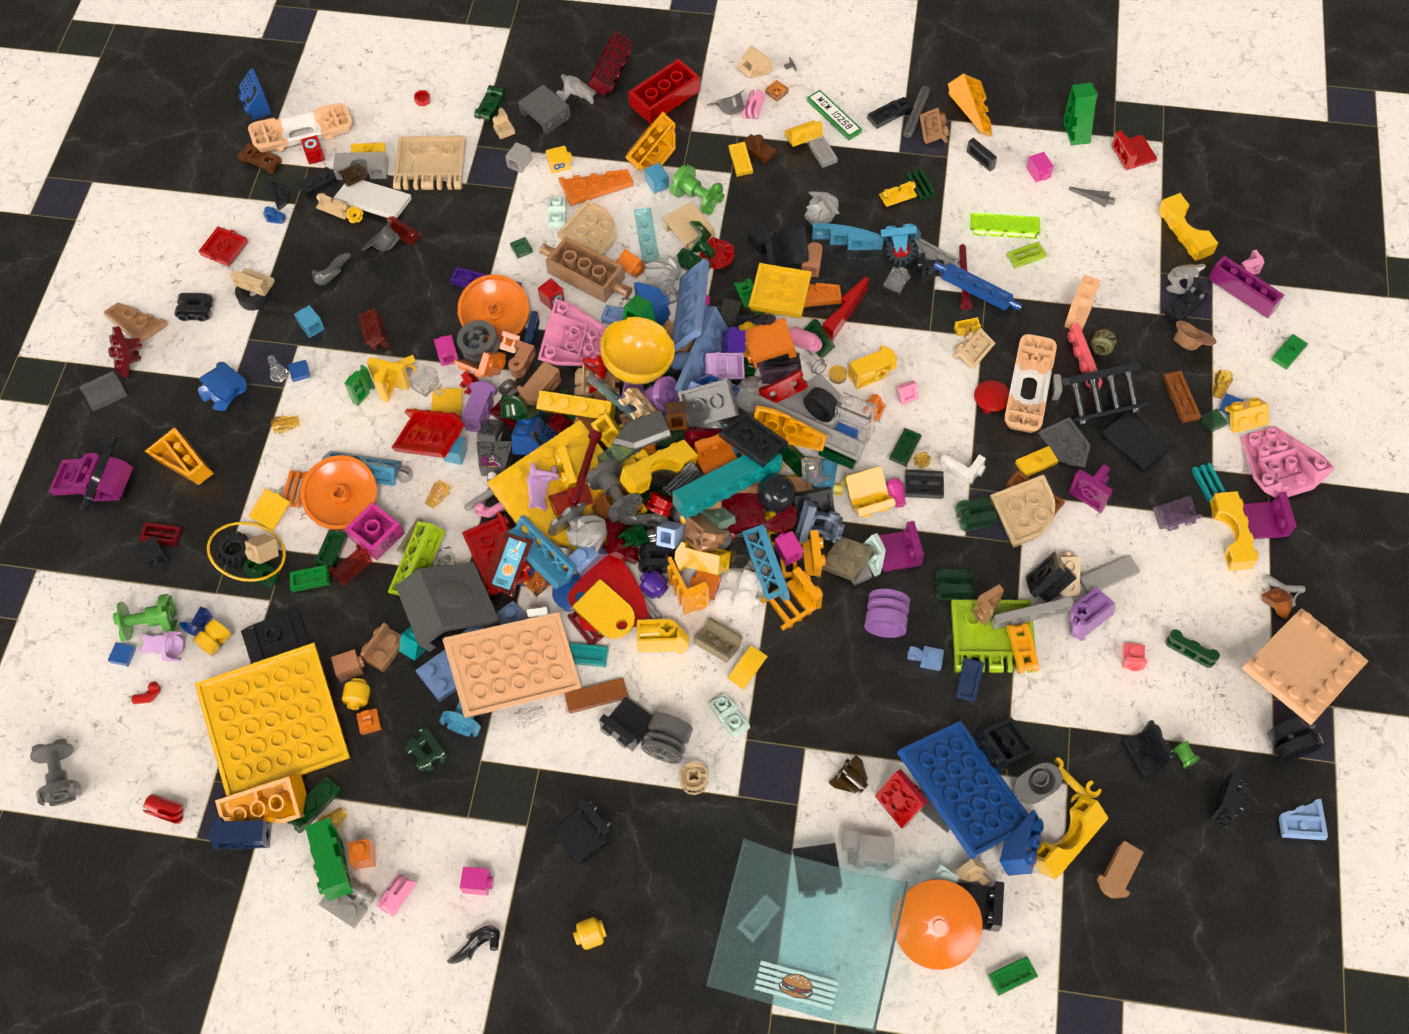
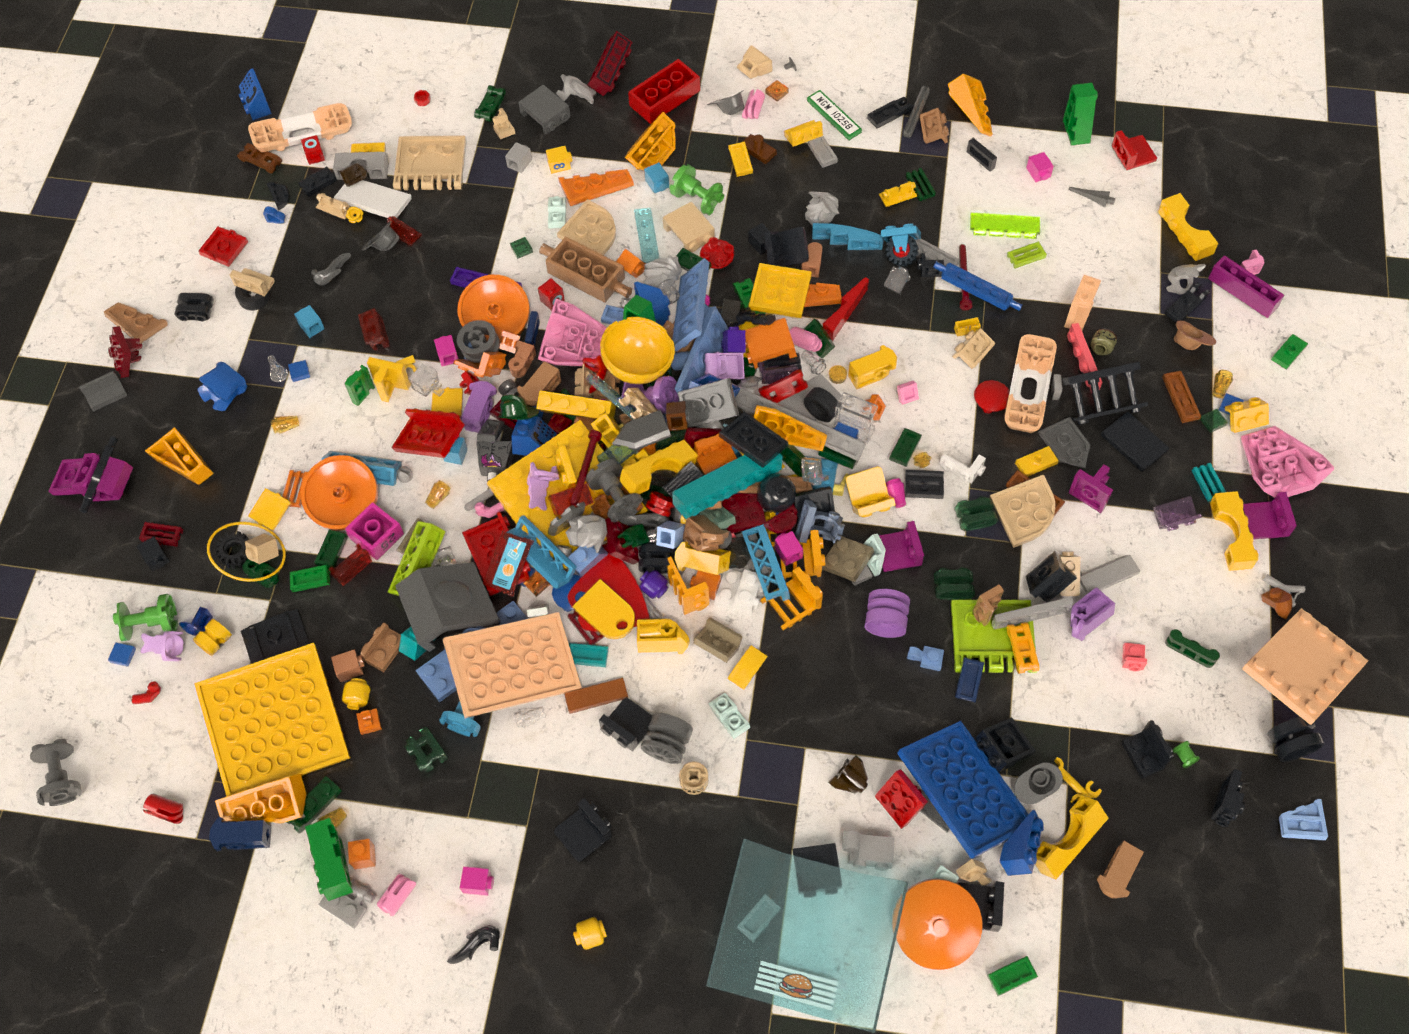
dark green bracket [689,221,716,259] -> none

